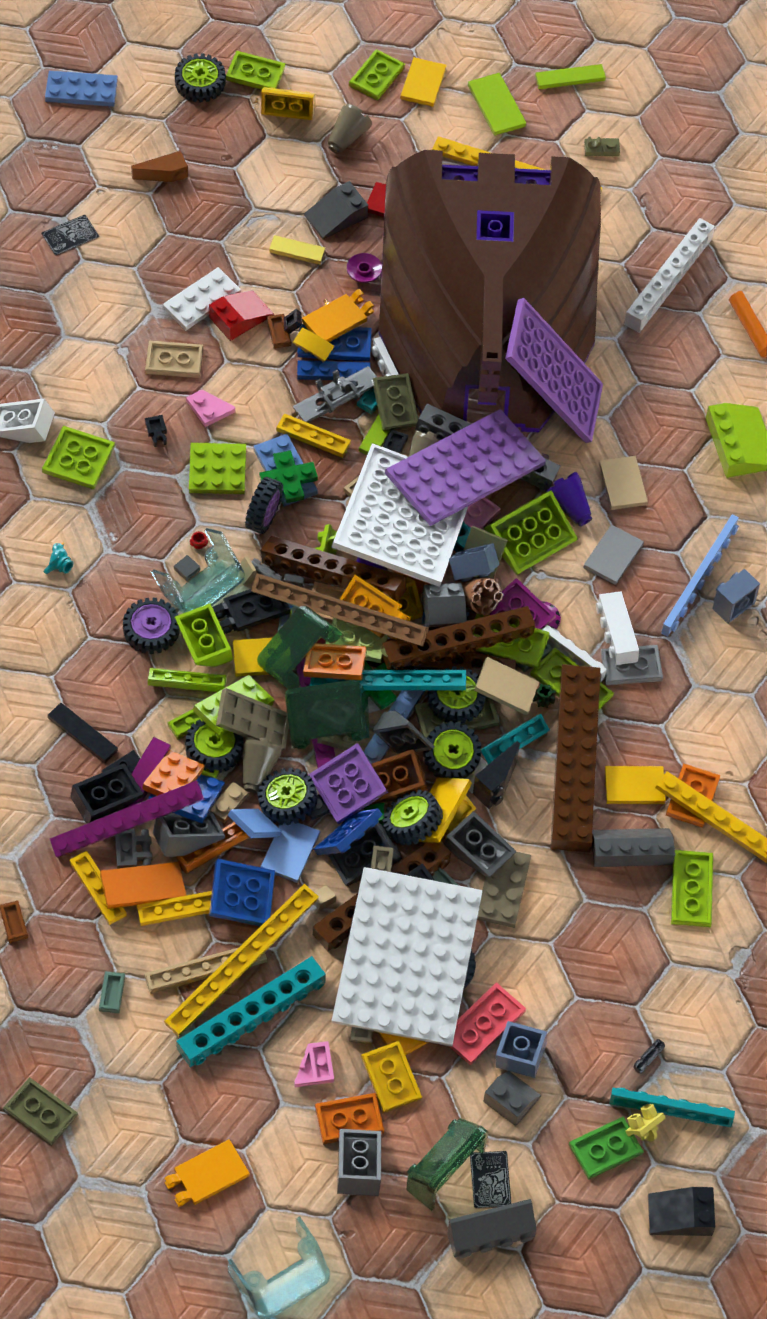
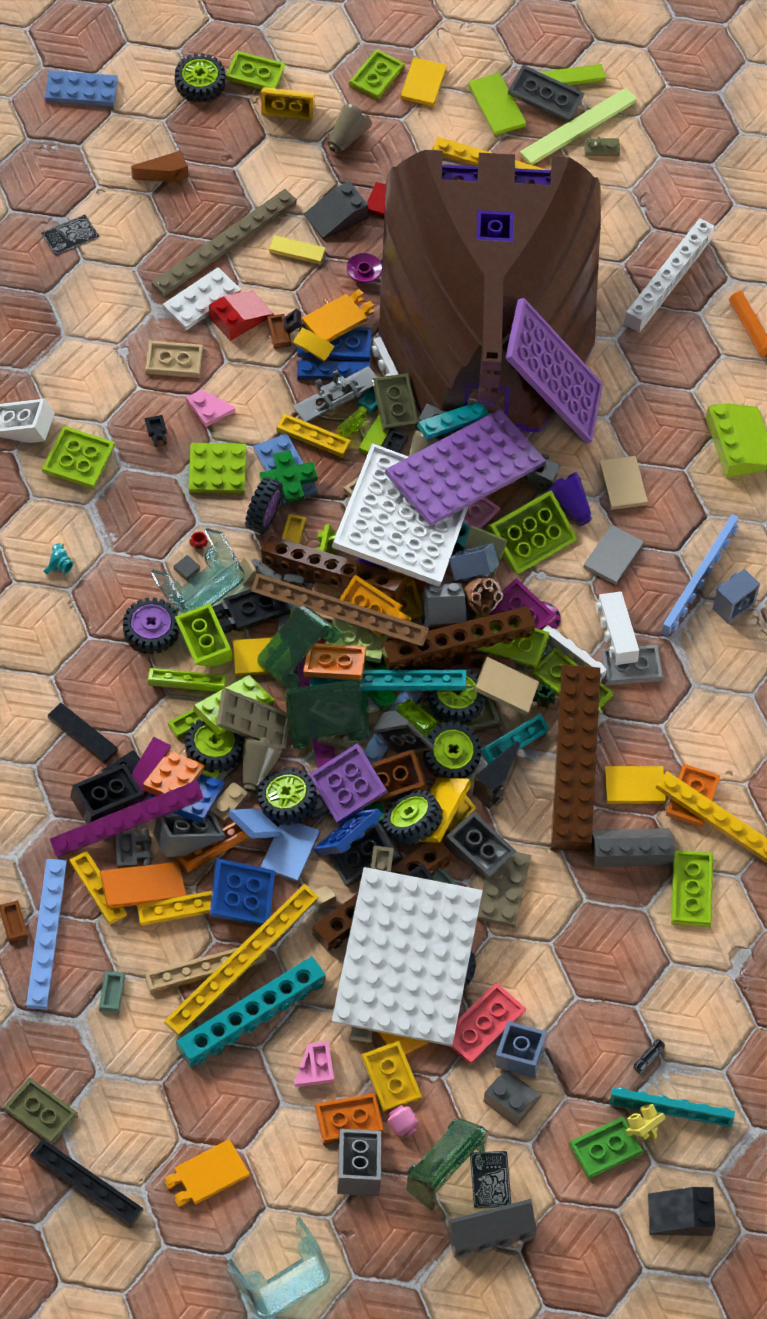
none -> light blue plate [26,859,67,1010]
none -> black plate [30,1139,144,1227]
none -> dark tan plate [152,189,297,297]
none -> yellow tile [282,514,307,544]
none -> clear neon green plate [337,406,367,438]
none -> bright pink head [388,1105,419,1138]
none -> clear neon green plate [396,699,437,734]
none -> teal plate [417,402,489,440]
none -> dark grey plate [508,65,585,122]
none -> yellowish green tile [520,88,637,165]

